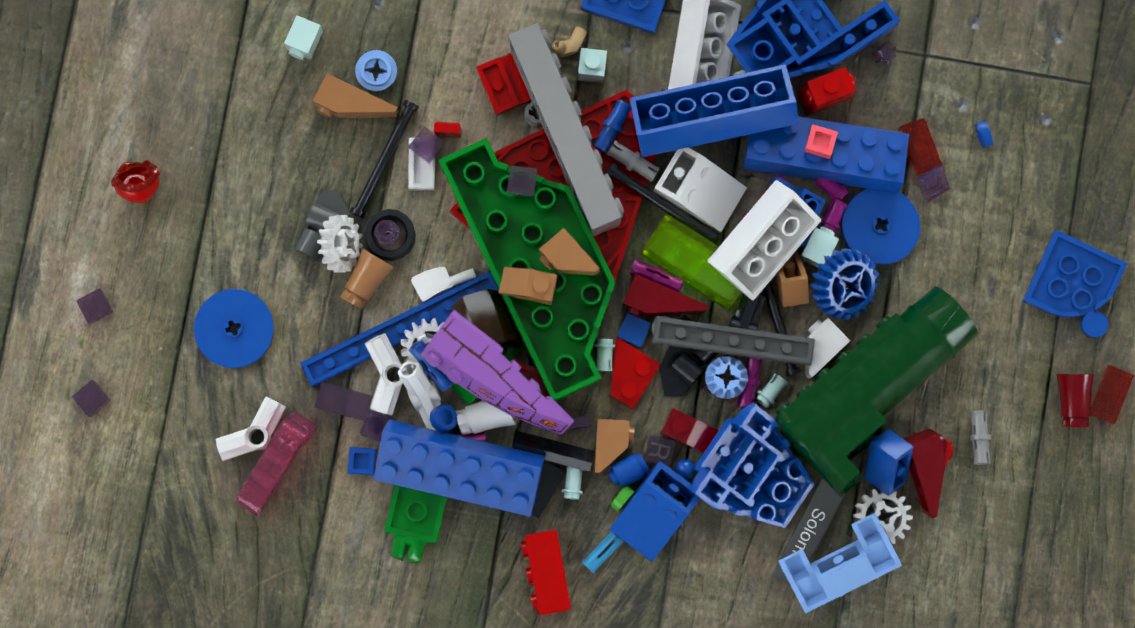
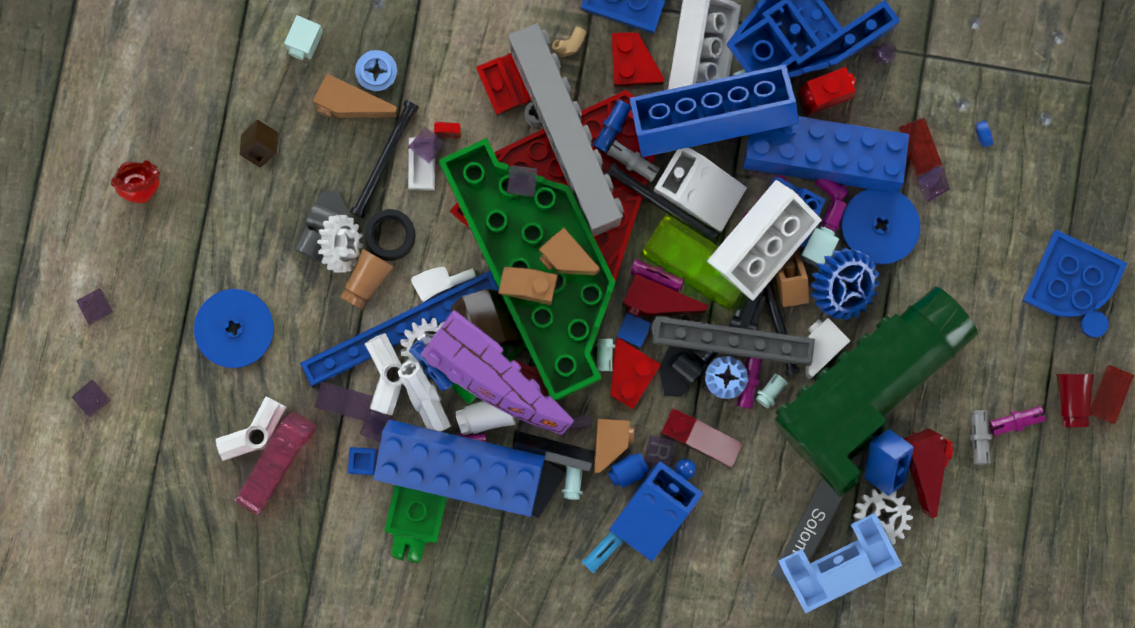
clear purple plate [374,220,400,245] -> none
blue tile [430,404,457,432] -> none
red brick [521,529,571,615] -> none
light aqua brick [577,48,607,83] -> none
bright green tile [611,486,635,512] -> none
blue wedge [692,403,815,528] -> none
coral tile [804,124,838,159] -> none
none -> dark brown panel [239,119,278,168]
none -> red wing [611,32,664,86]
none -> magenta pin [989,406,1045,437]

